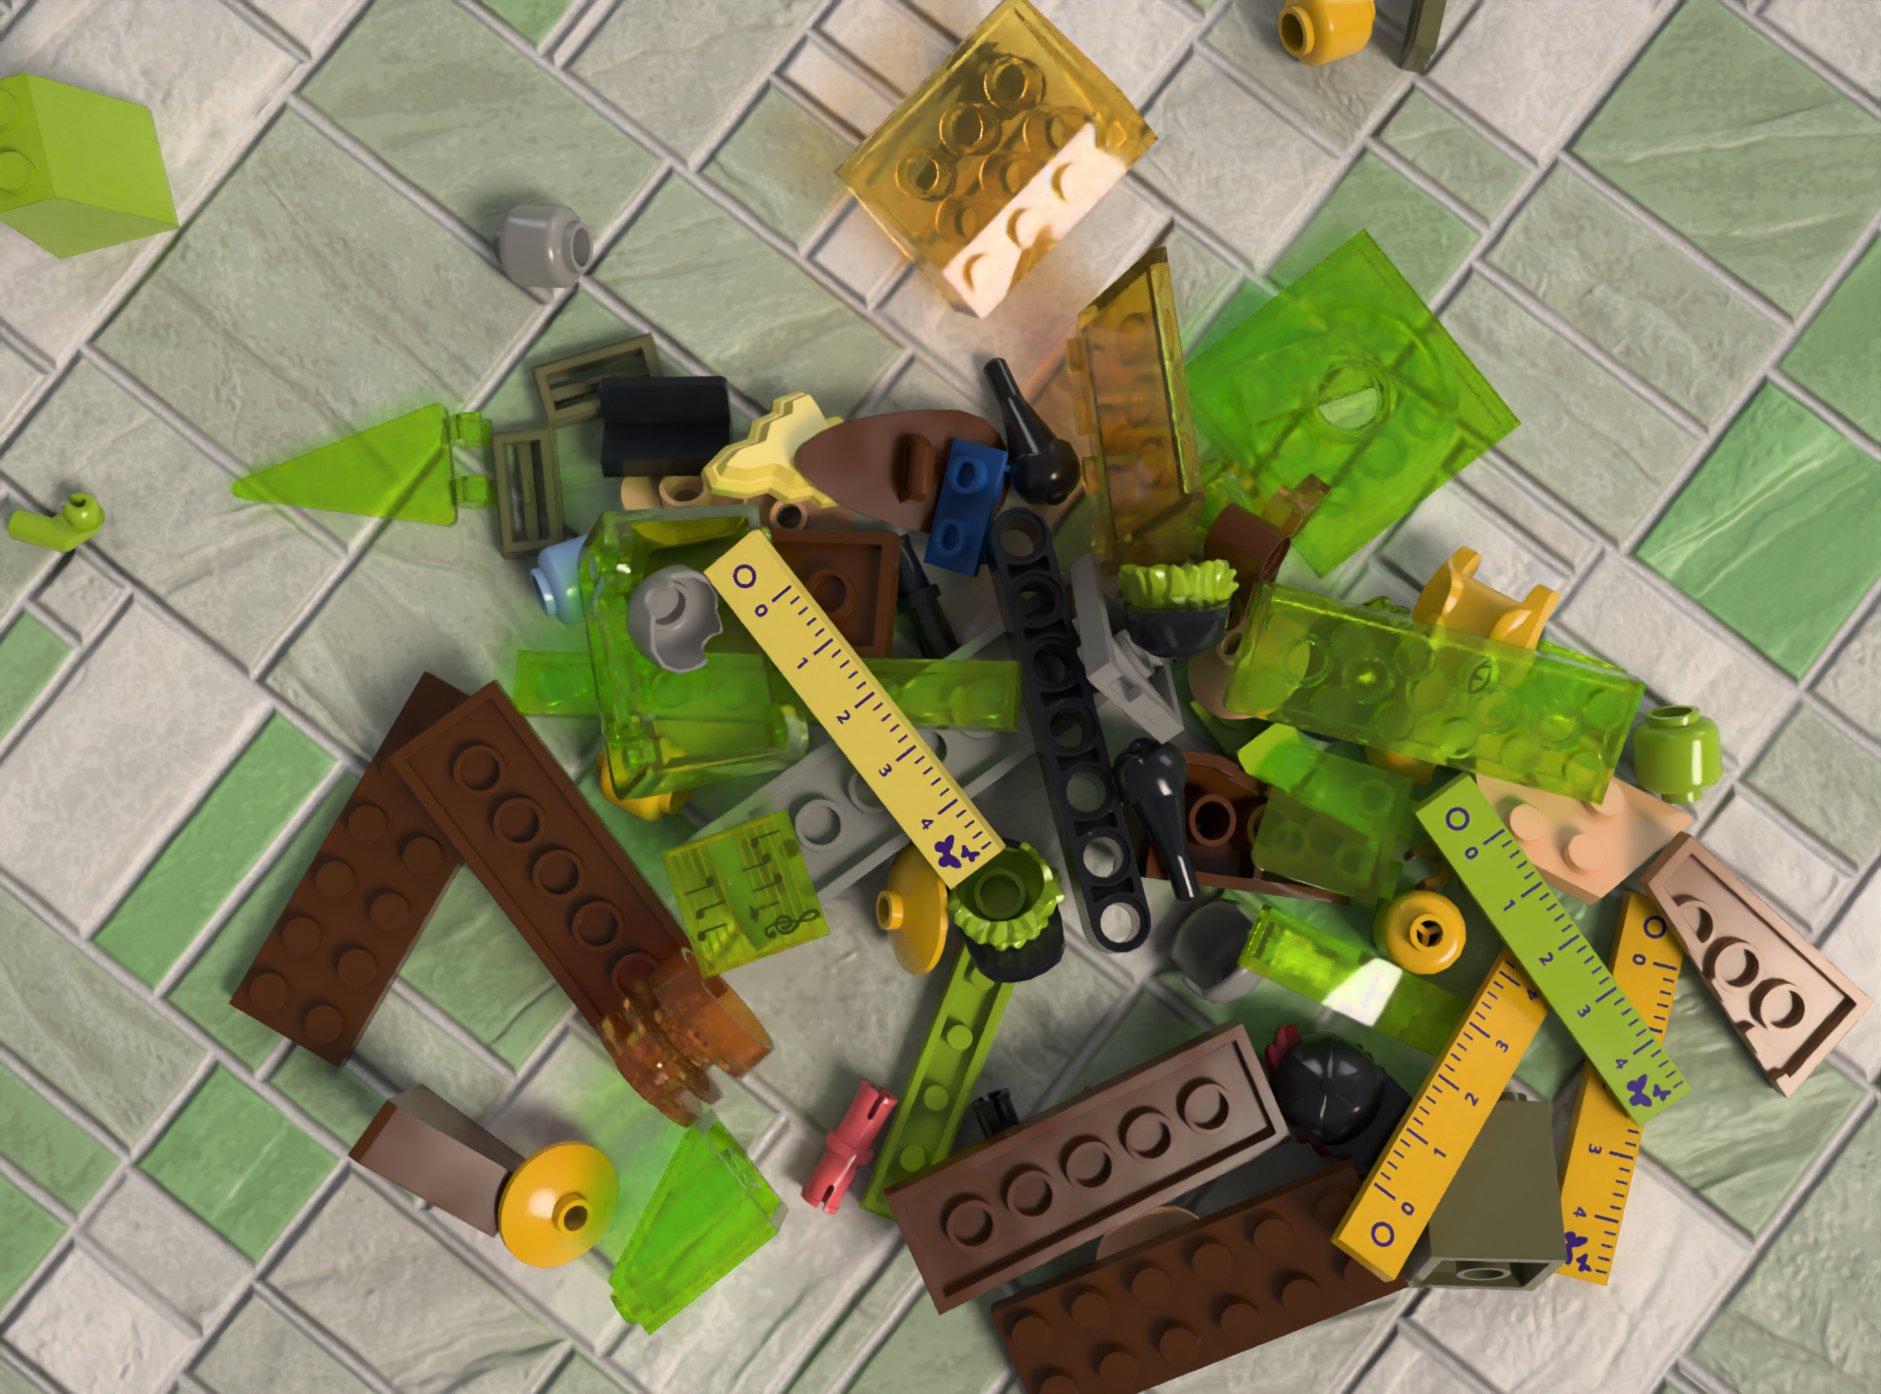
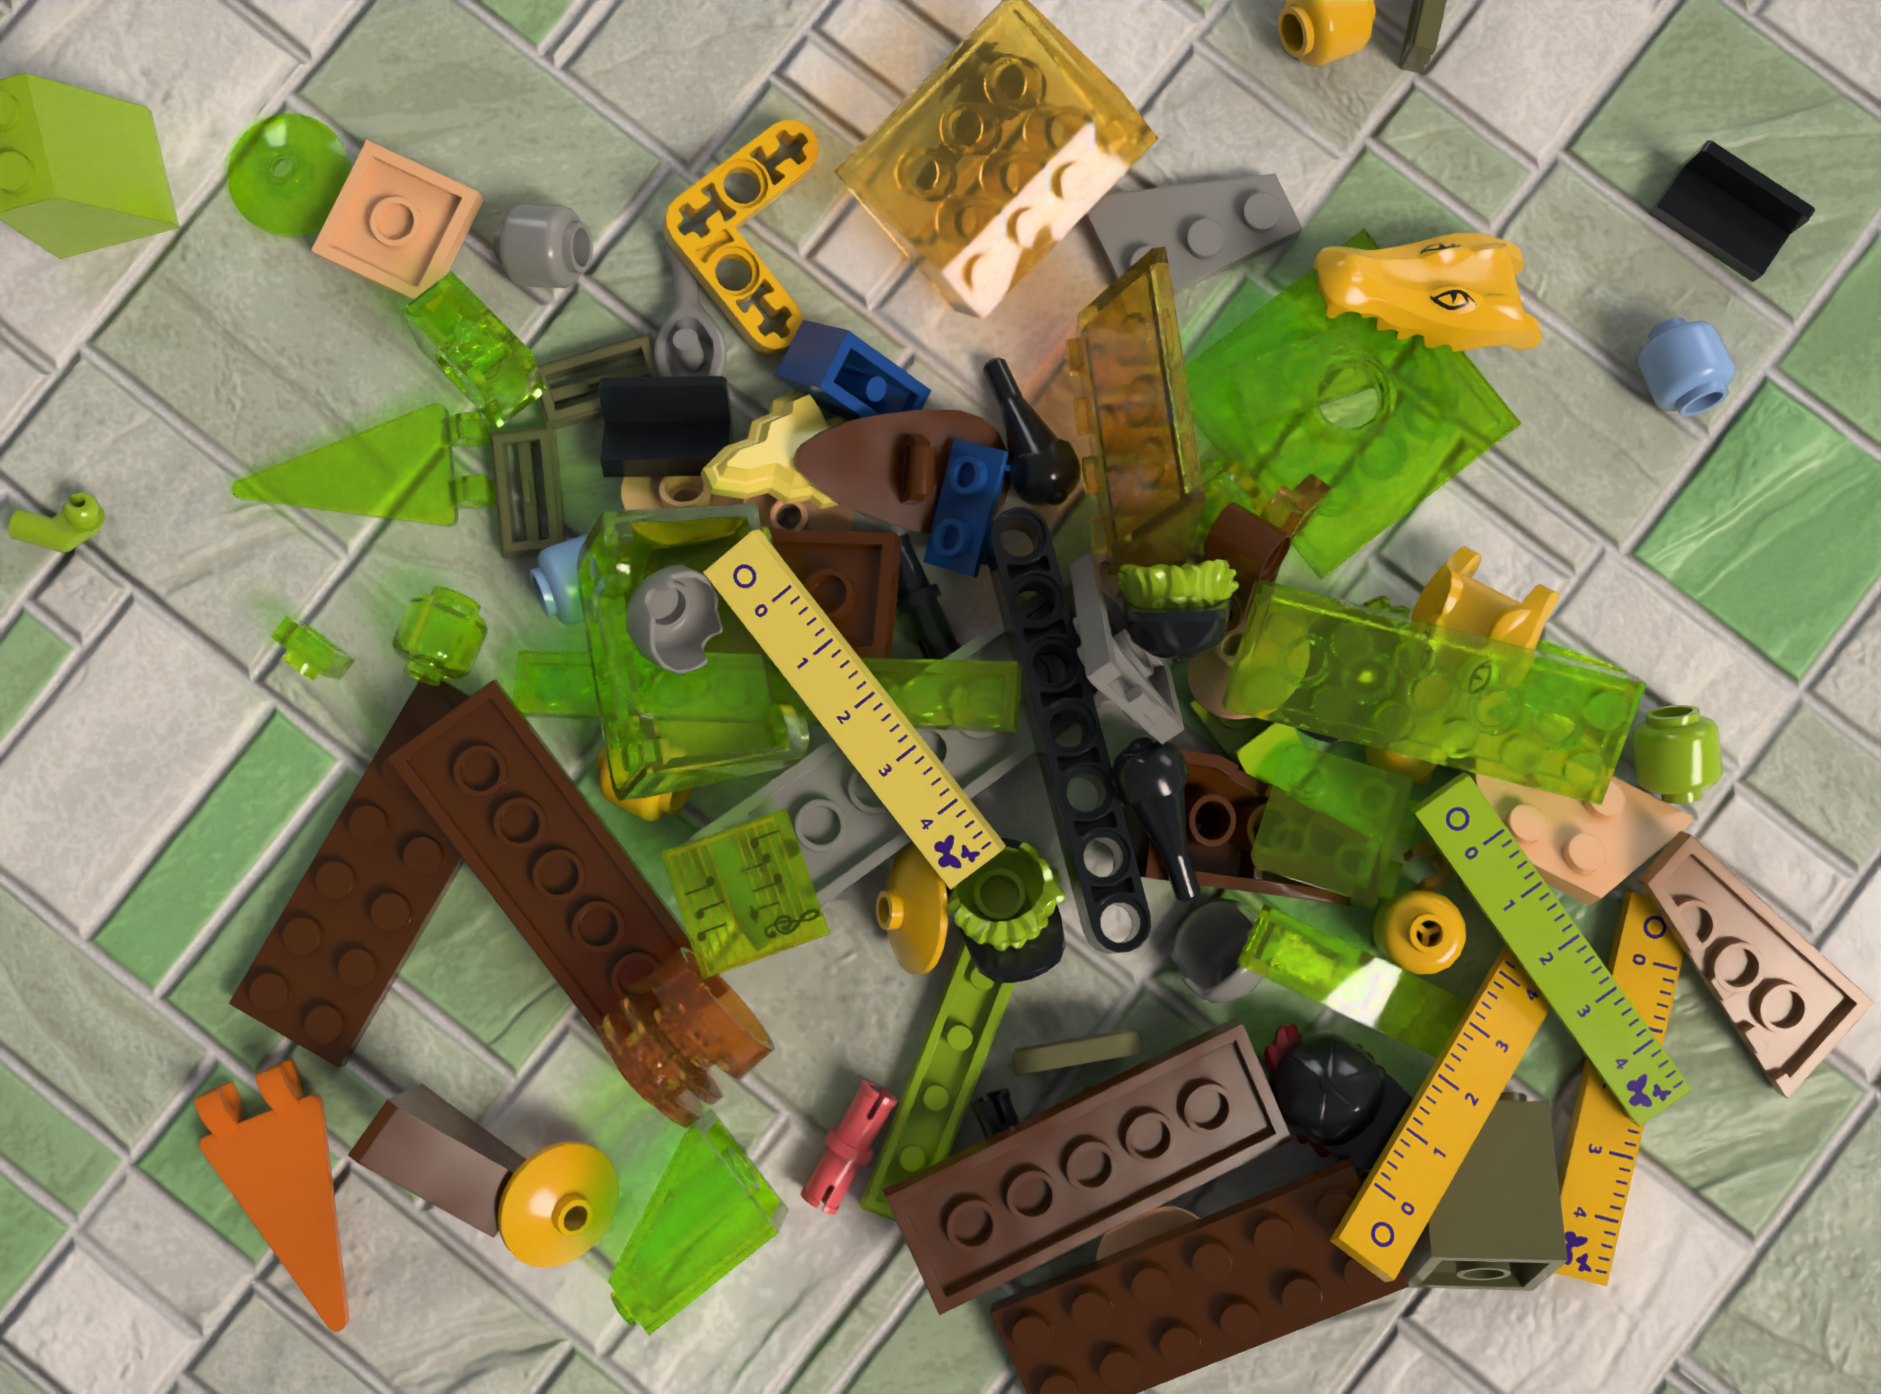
none -> orange flag [194,1058,349,1332]
none -> clear neon green dish [227,114,352,237]
none -> clear neon green plate [270,616,355,680]
none -> light nougat plate [311,139,484,310]
none -> clear neon green head [391,586,488,686]
none -> clear neon green brick [401,271,547,429]
none -> light grey piece [654,242,727,377]
none -> yellow beam [663,120,819,356]
none -> blue slope [775,320,932,420]
none -> olive tile [1012,1028,1143,1076]
none -> light grey wing [1078,173,1303,315]
none -> yellow animal [1313,233,1542,352]
none -> light blue head [1637,317,1736,416]
none -> black panel [1649,140,1815,282]

